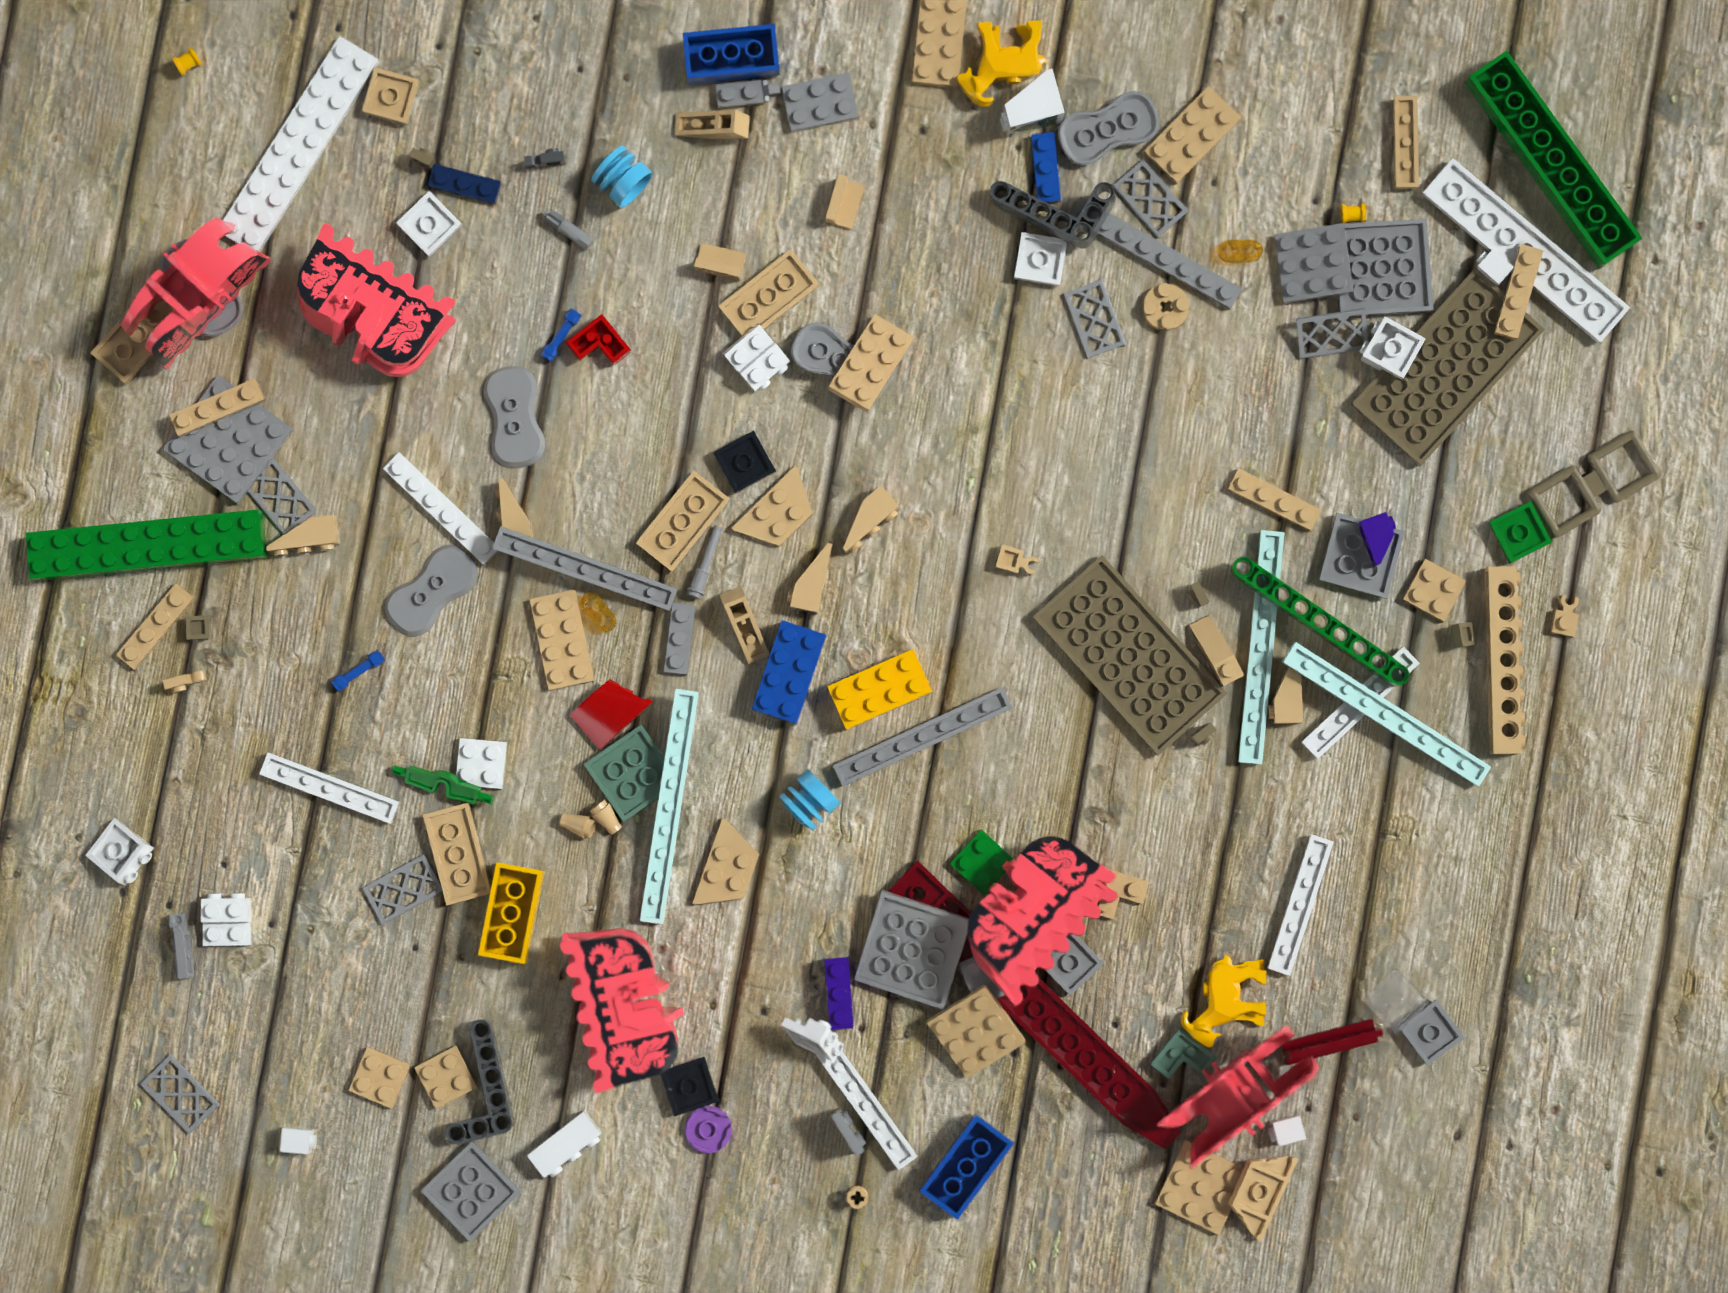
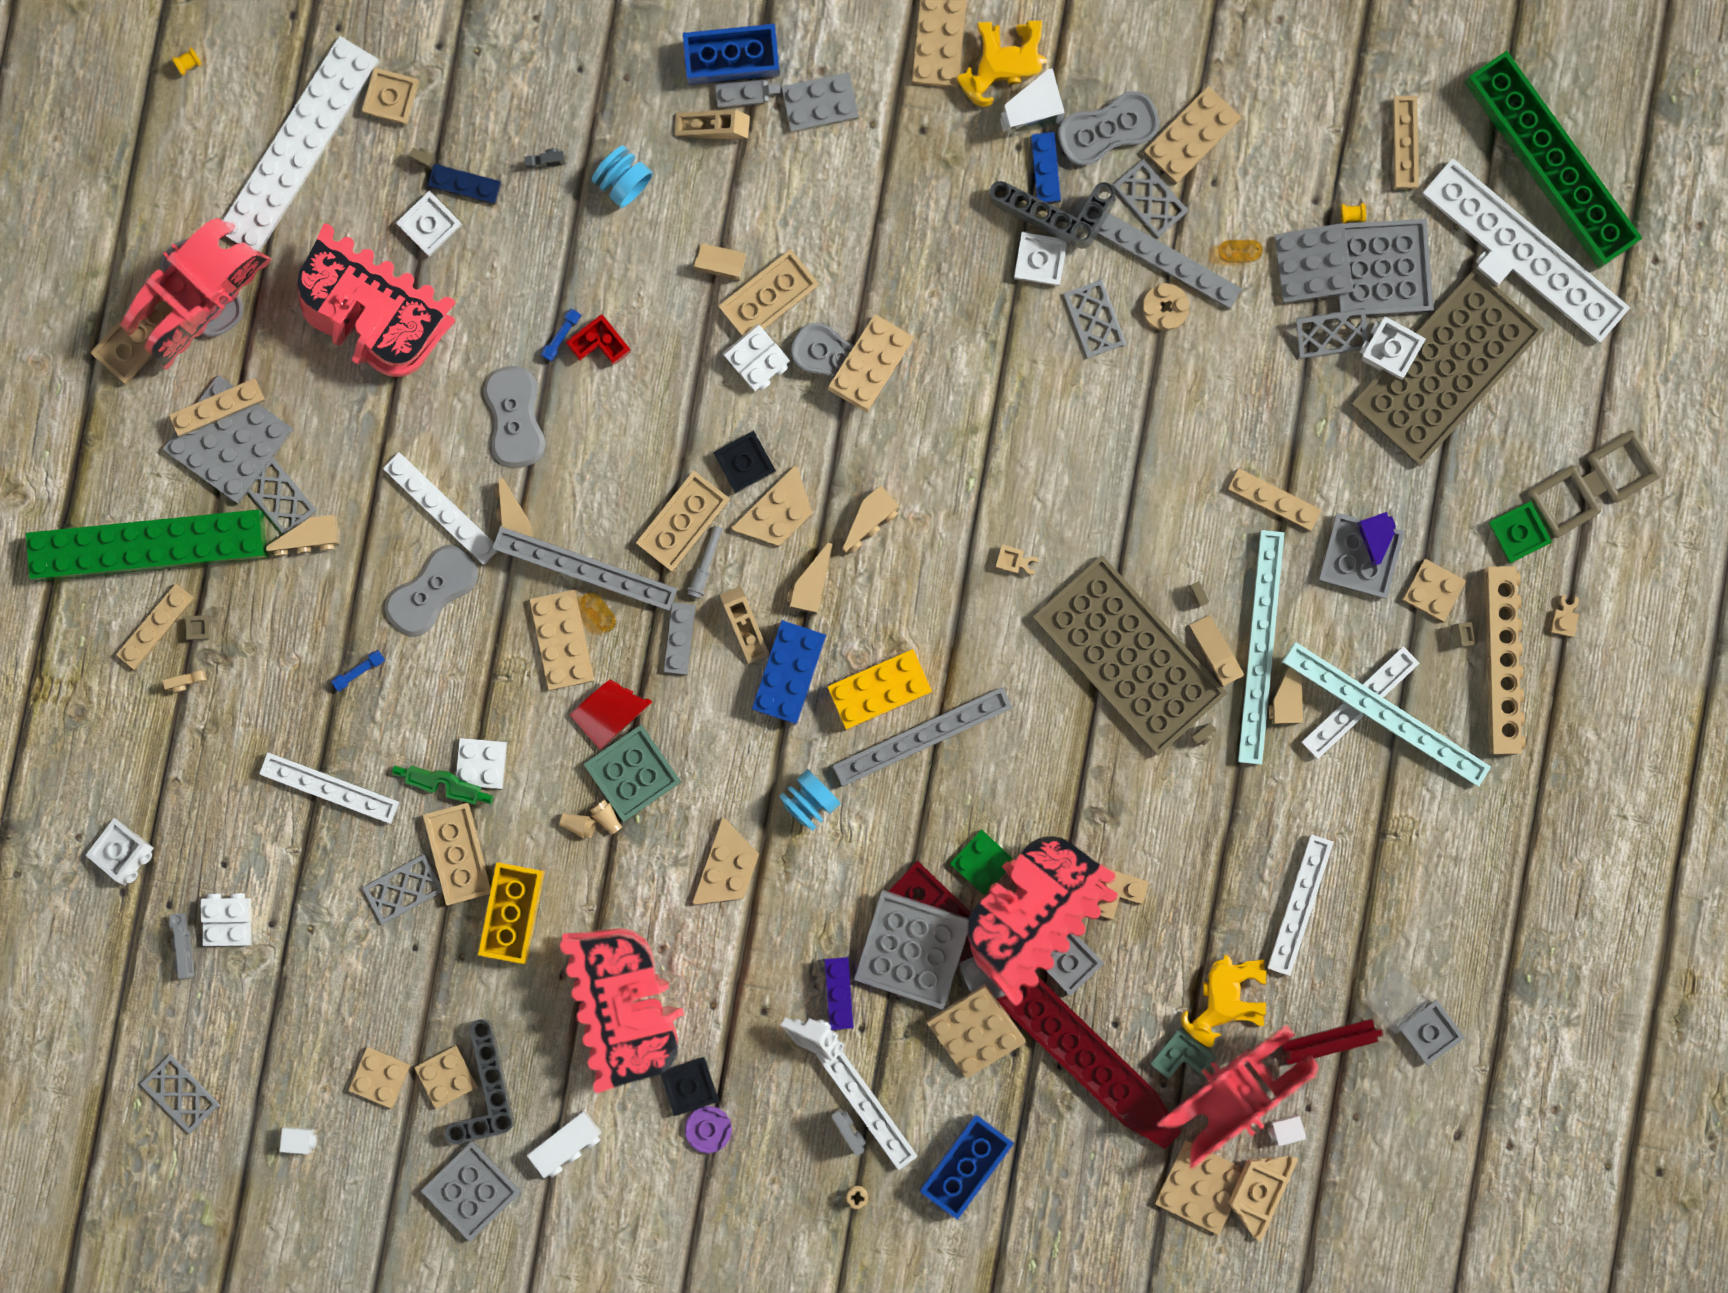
light grey piece [543,209,594,250] -> none
light aqua plate [640,688,699,924] -> none
tan panel [825,174,865,229] -> none
green beam [1231,557,1409,686] -> none
tan plate [1494,244,1544,340] -> none

